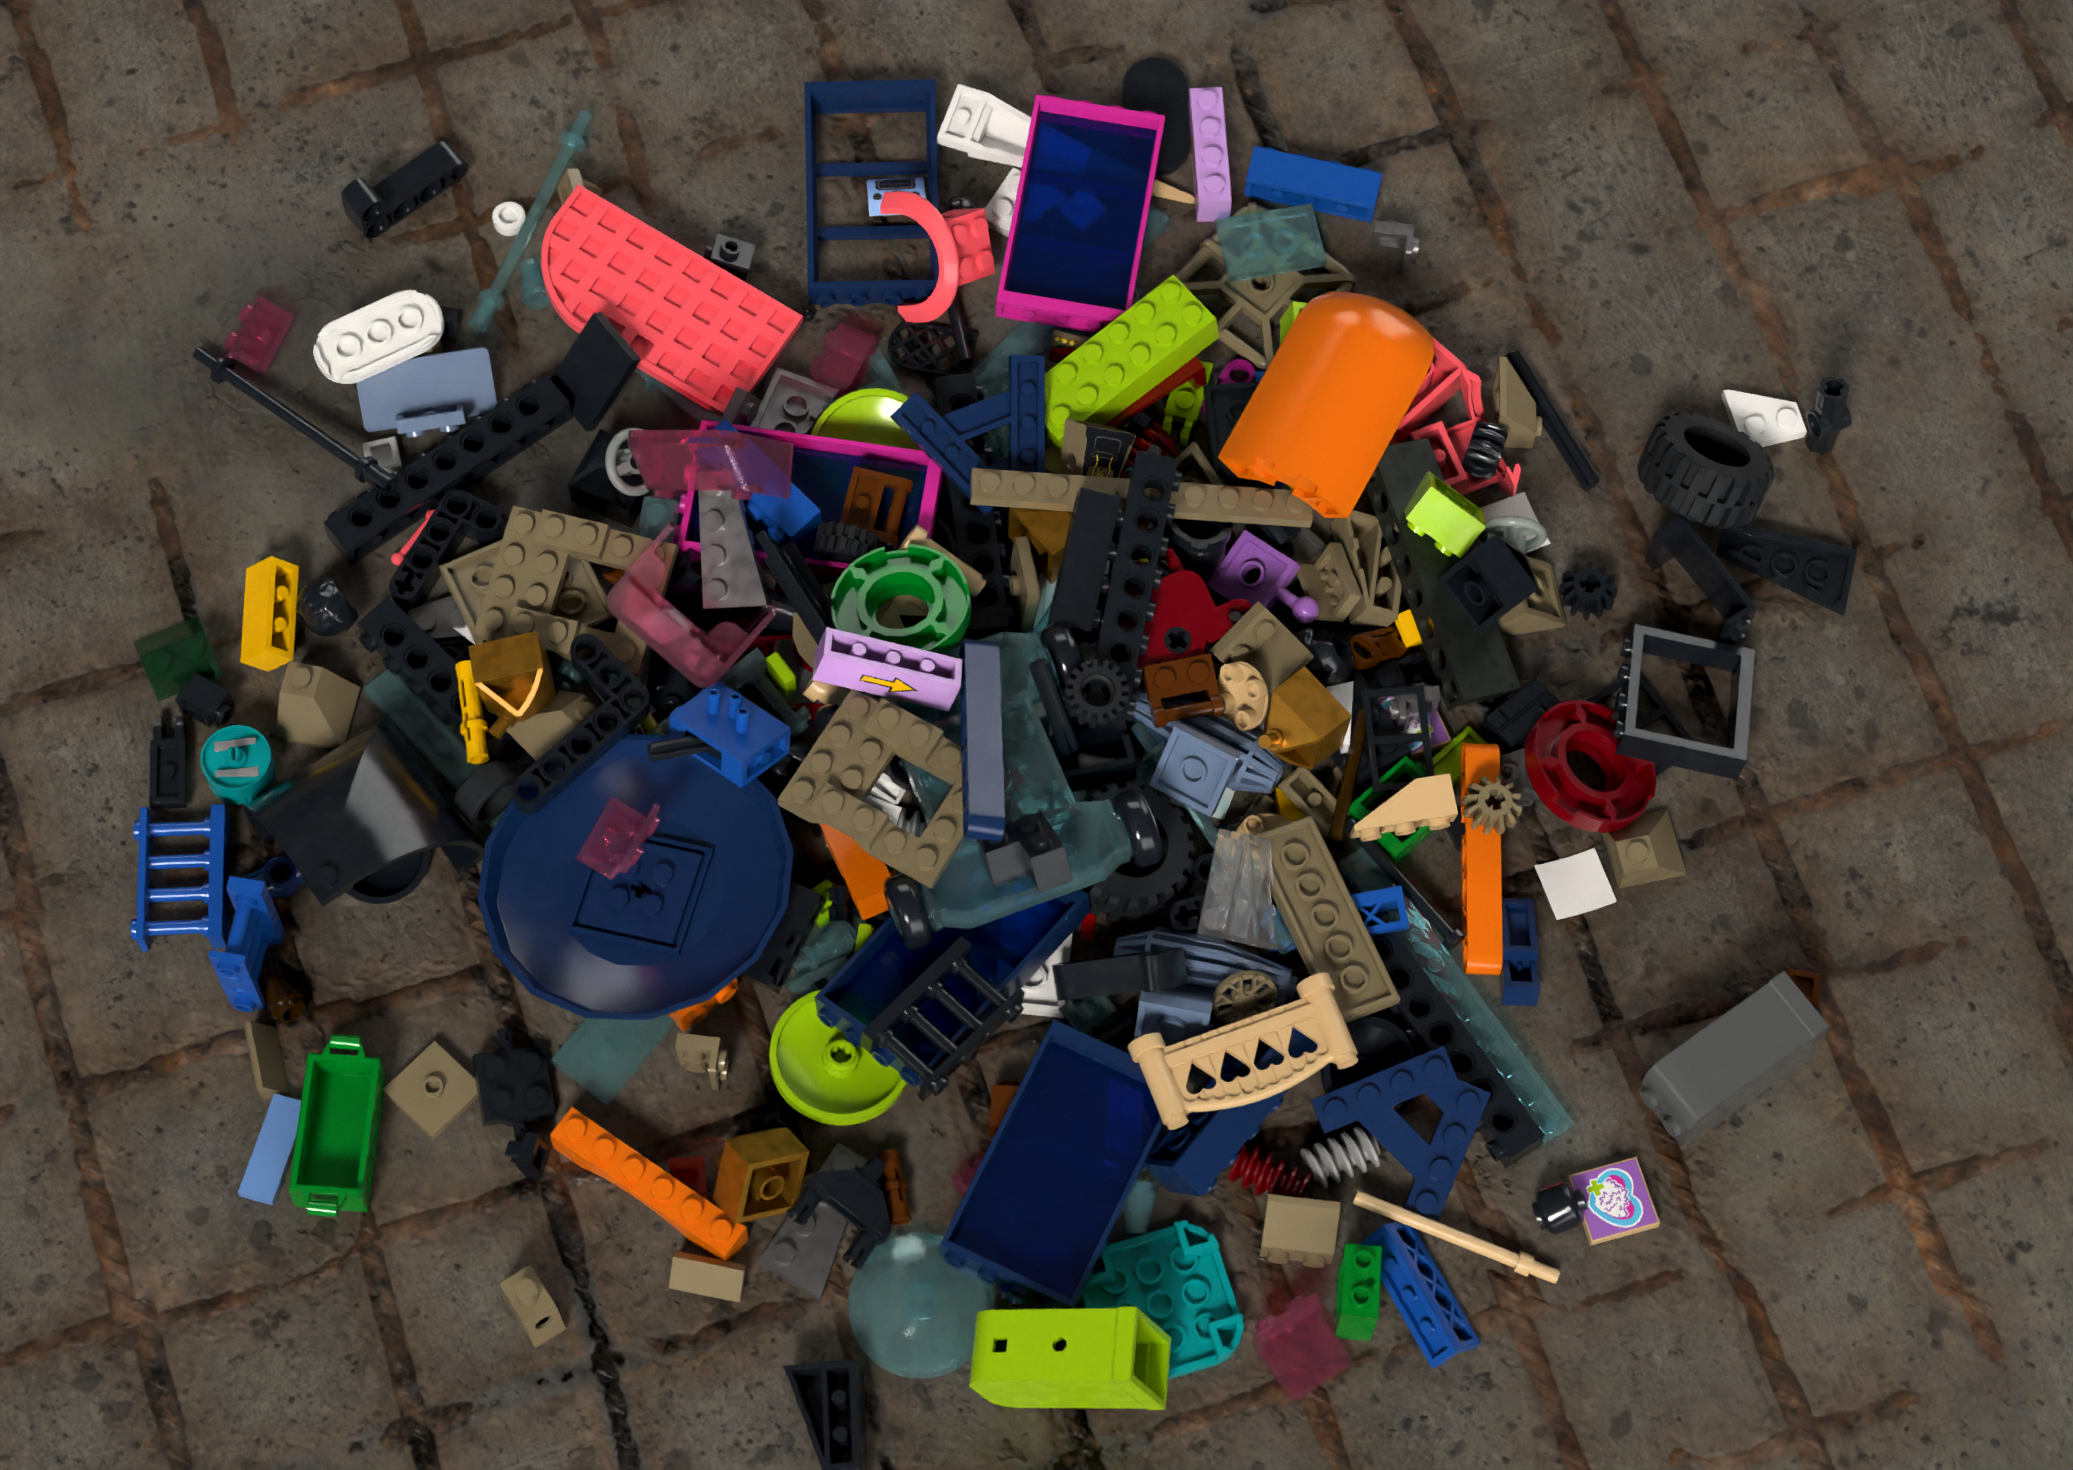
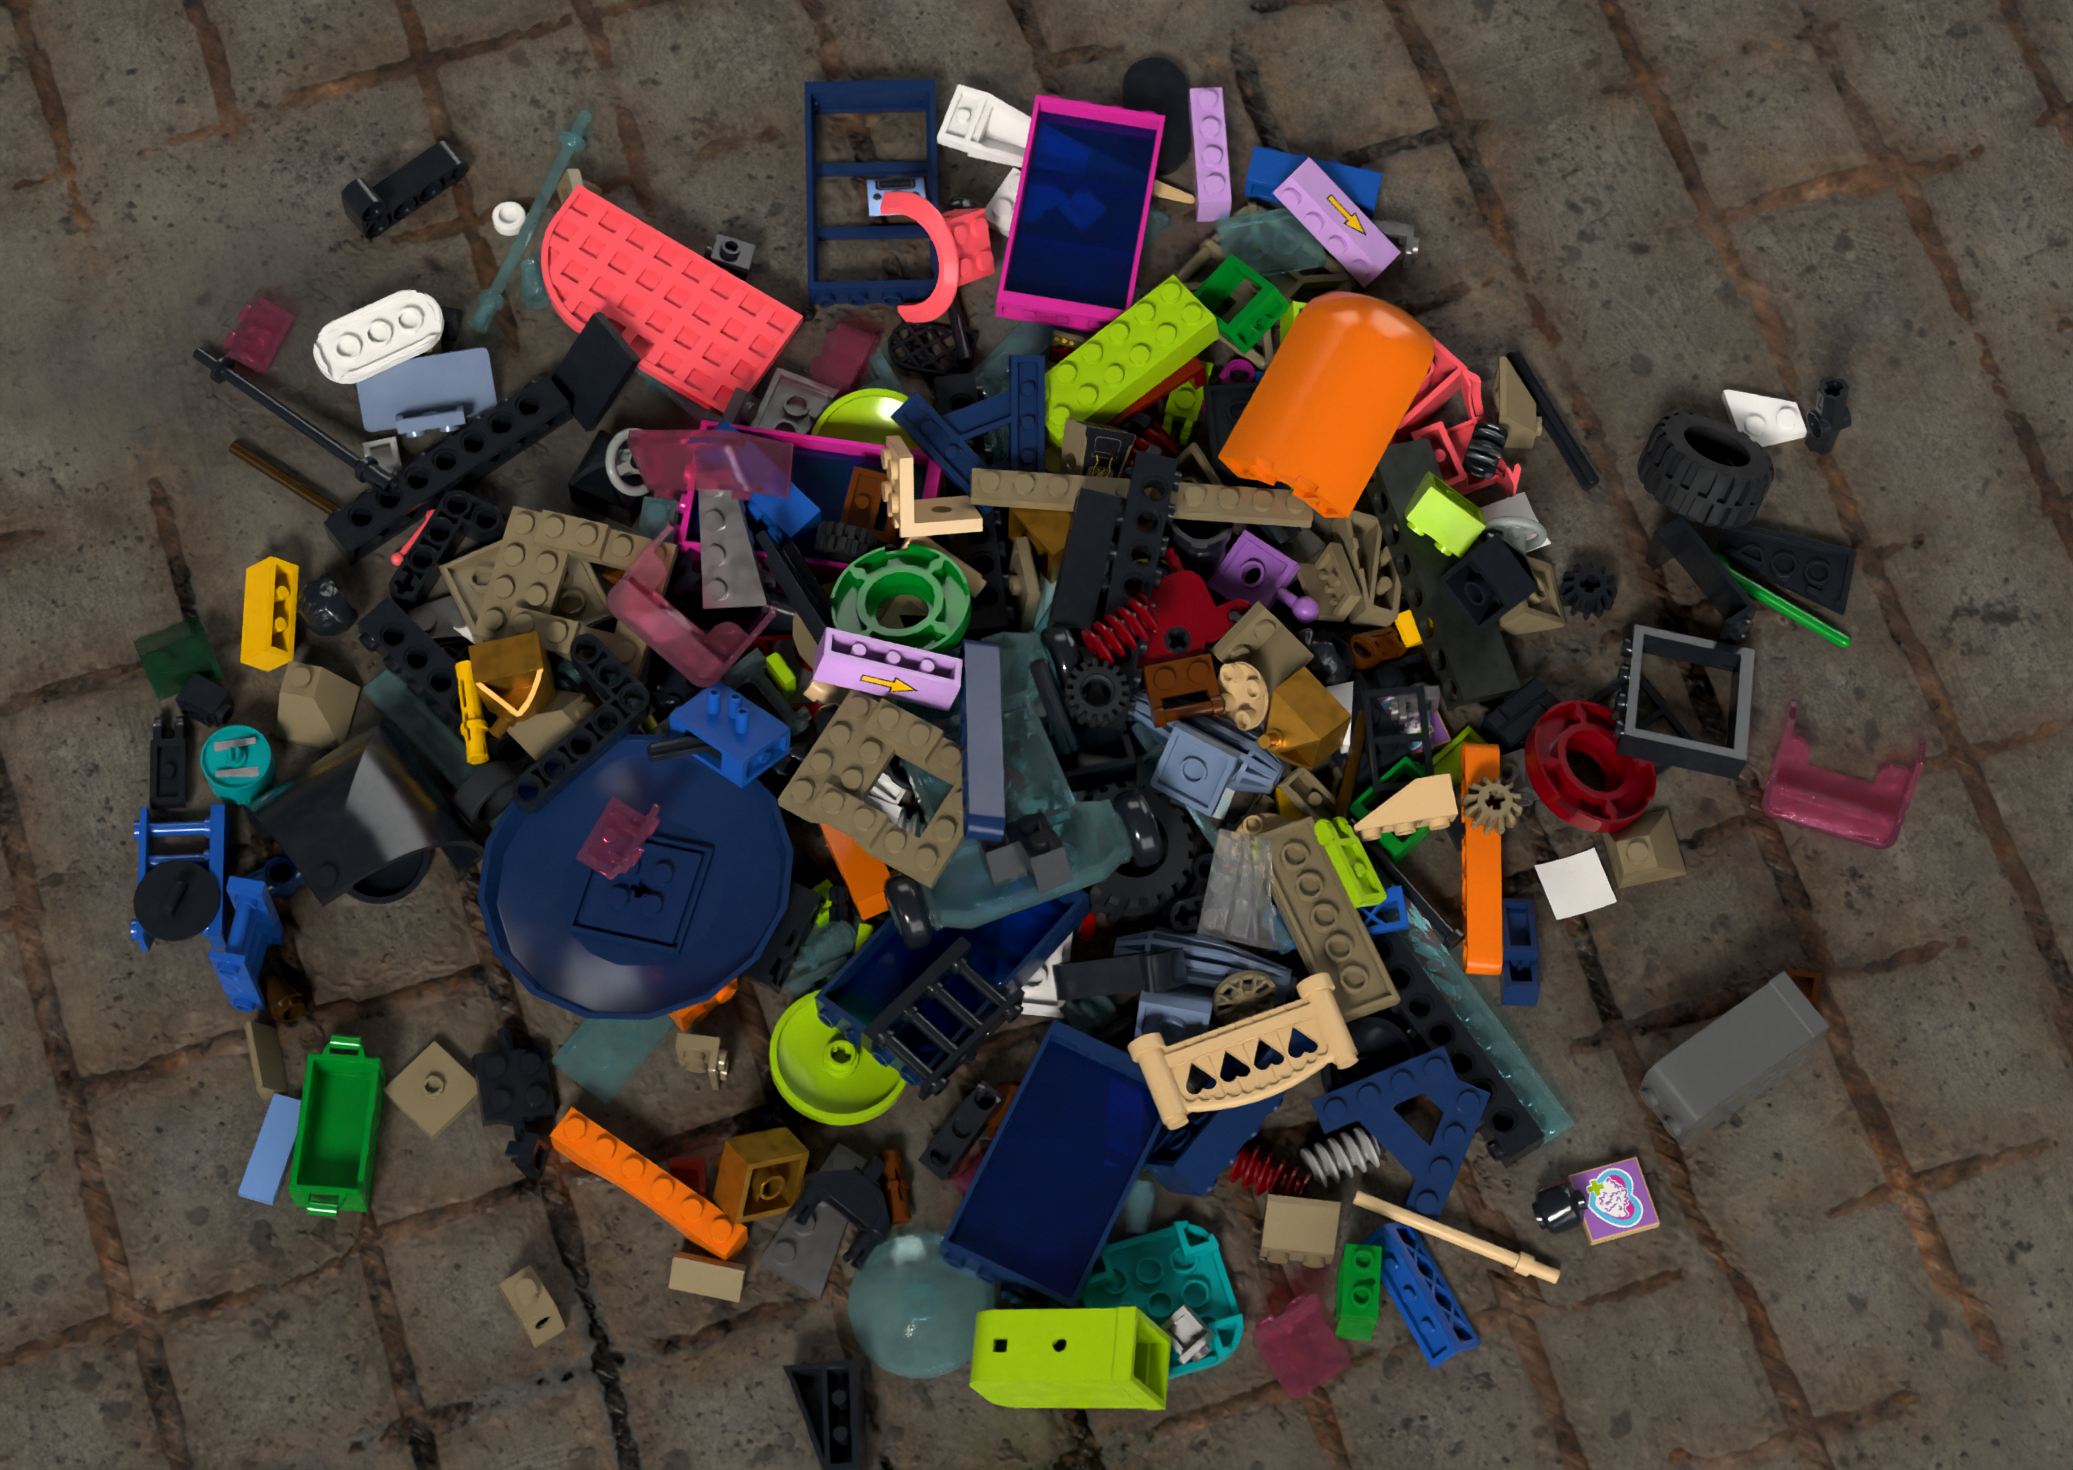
none -> black shield [134,861,219,941]
none -> dark brown bar [229,441,344,515]
none -> tan bracket [881,435,983,538]
none -> black leg [918,1081,1006,1181]
none -> dark red piece [1081,593,1160,665]
none -> flat silver bracket [1160,1303,1216,1365]
none -> green window [1193,254,1290,354]
none -> lavender brick [1273,157,1401,288]
none -> lime hinge [1314,816,1387,908]
none -> green piece [1713,551,1851,648]
none -> clear pink windscreen [1761,701,1926,849]

